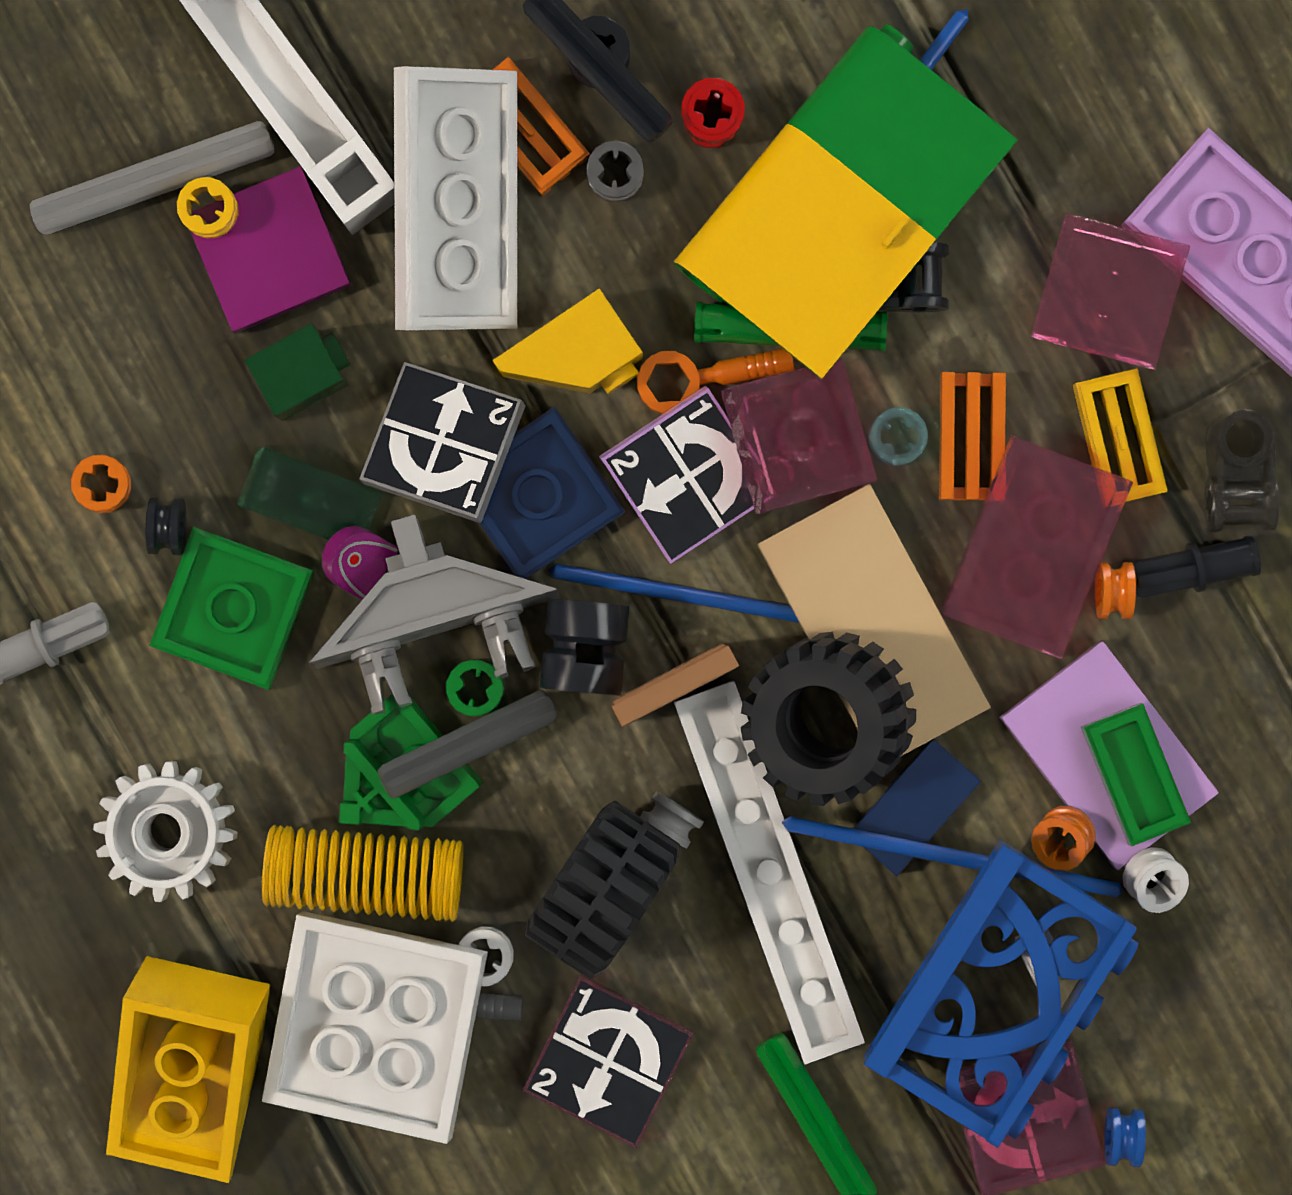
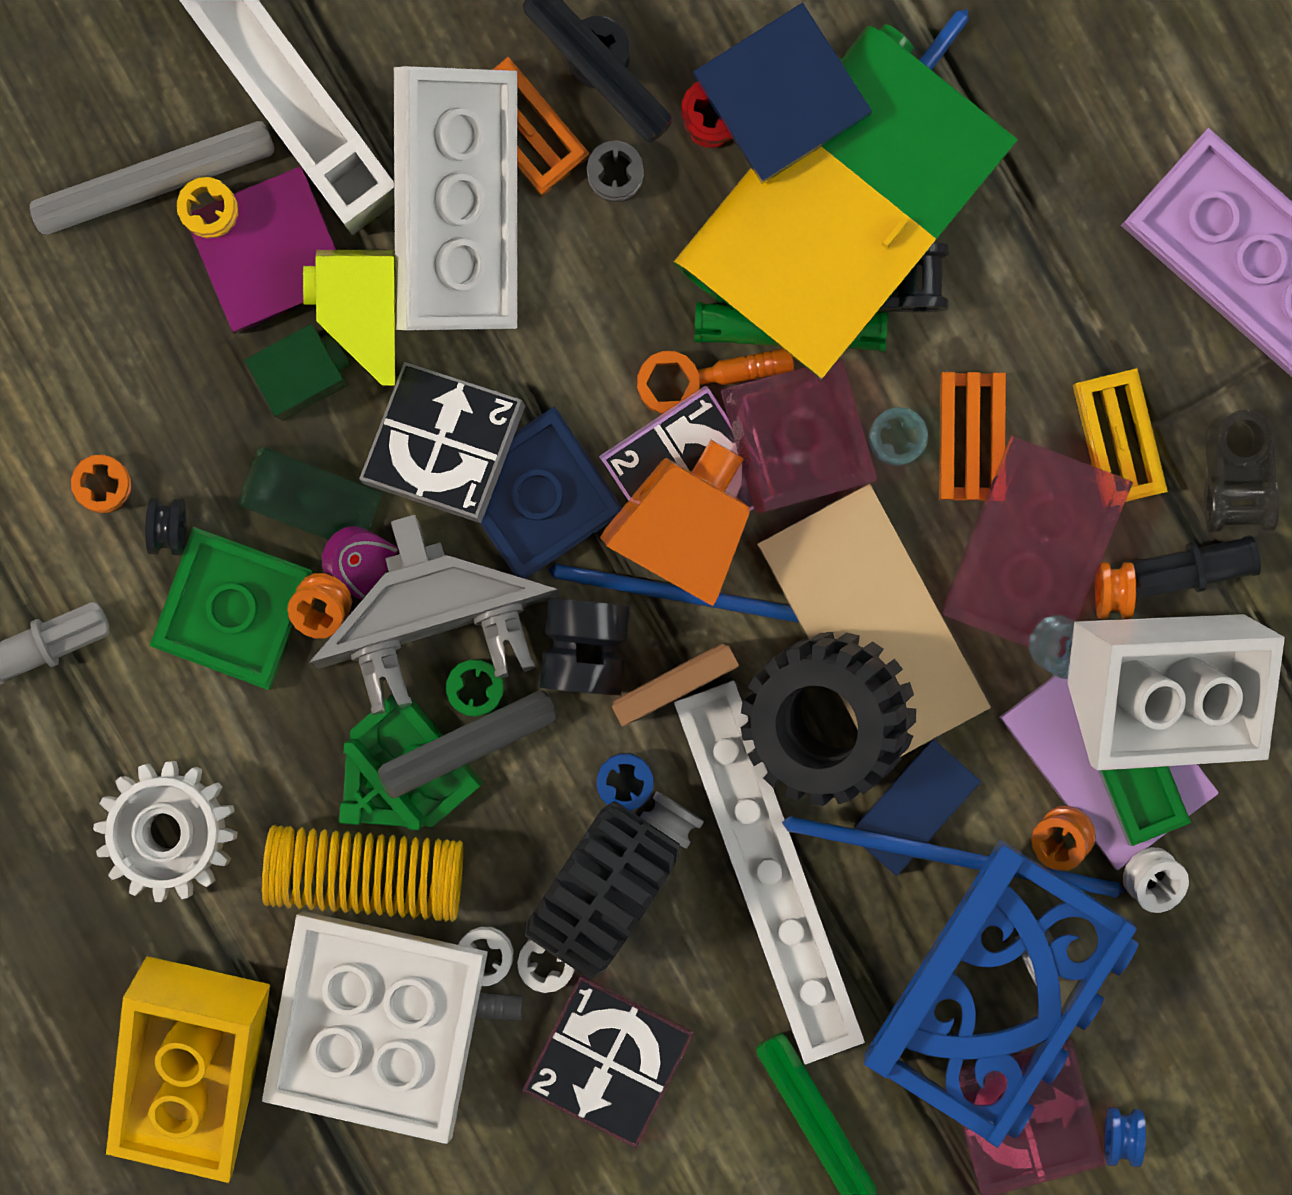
yellow slope [493,289,643,394] -> none
clear pink tile [1031,213,1190,370] -> none
none -> orange bush [287,573,352,639]
none -> neon yellow slope [303,250,395,385]
none -> white bush [517,939,575,993]
none -> blue bush [597,753,653,811]
none -> orange torso [600,439,750,606]
none -> dark blue tile [693,2,872,184]
none -> clear light blue bush [1029,615,1076,679]
none -> white slope [1067,614,1285,770]

